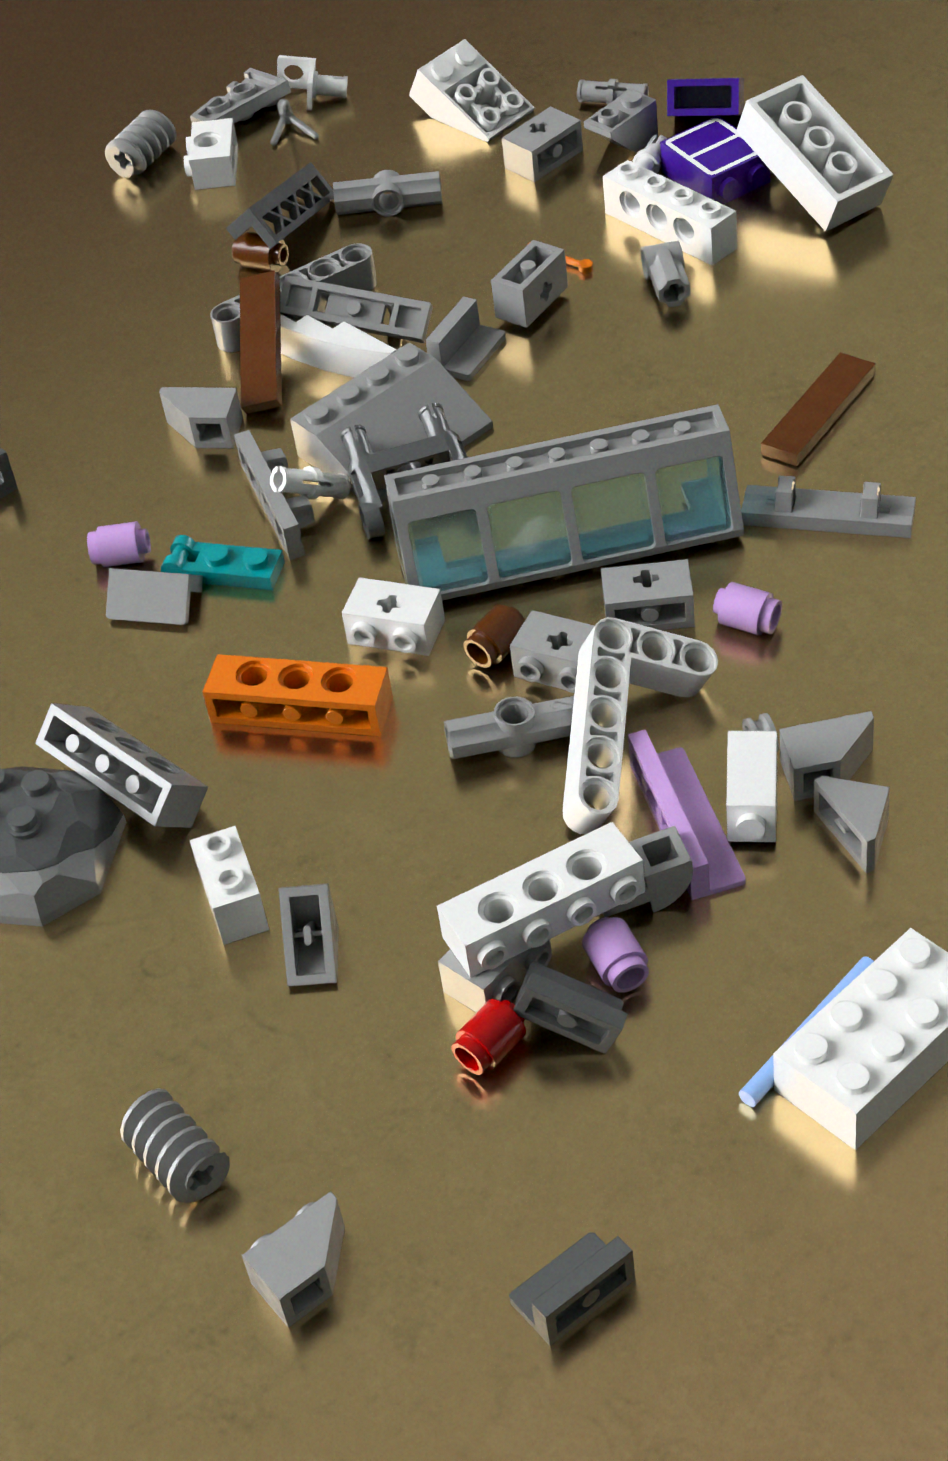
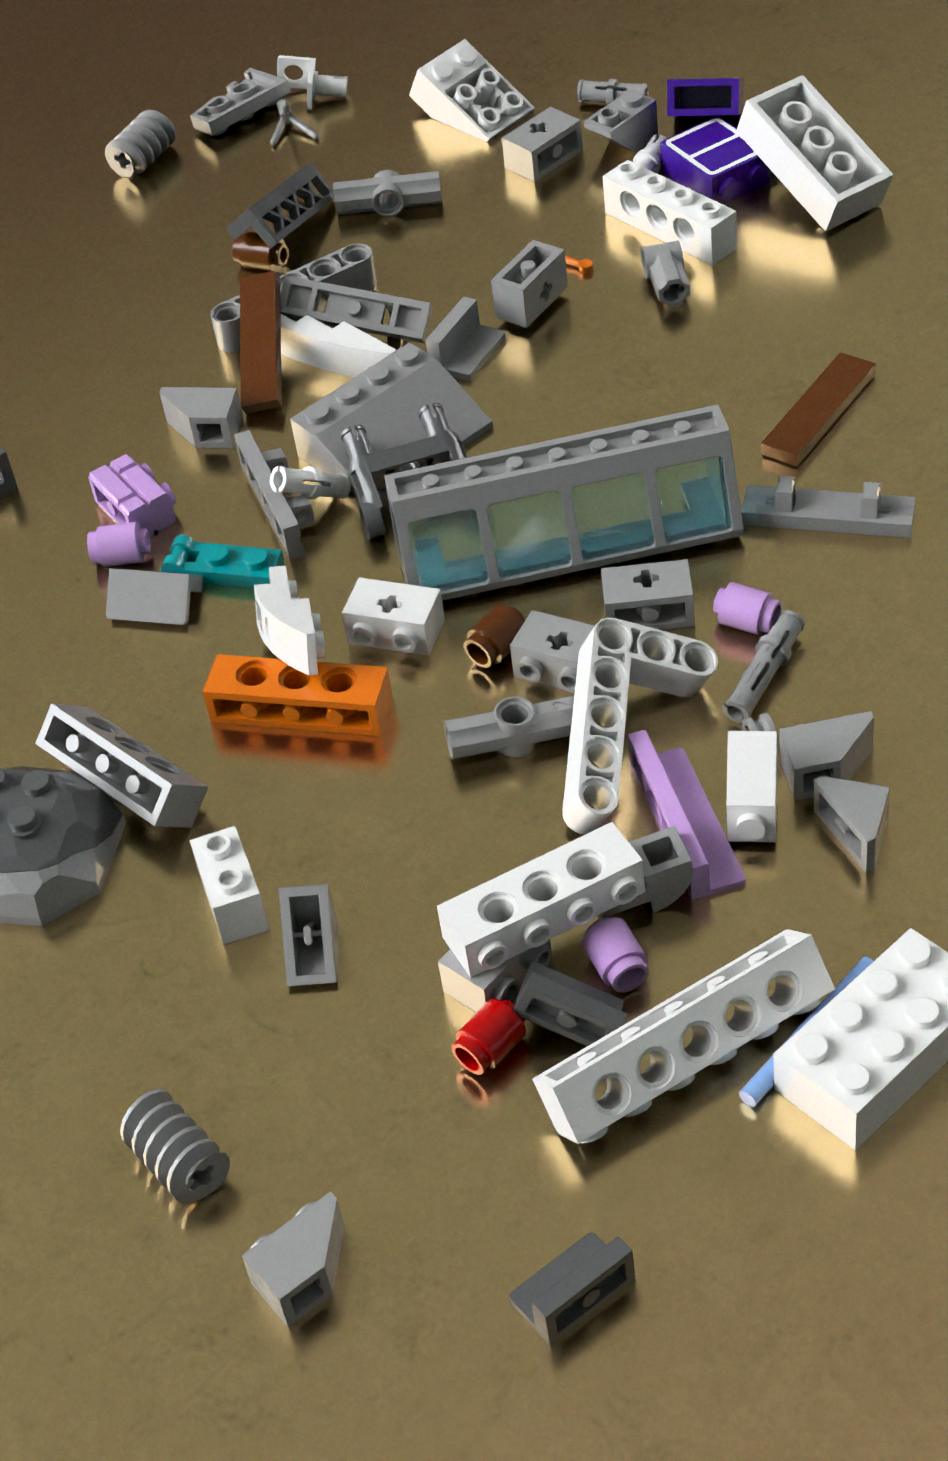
white brick [184,118,239,190] -> none
none -> lavender brick [88,454,176,536]
none -> white slope [254,566,325,675]
none -> white brick [532,929,835,1144]
none -> light grey pin [722,610,805,723]

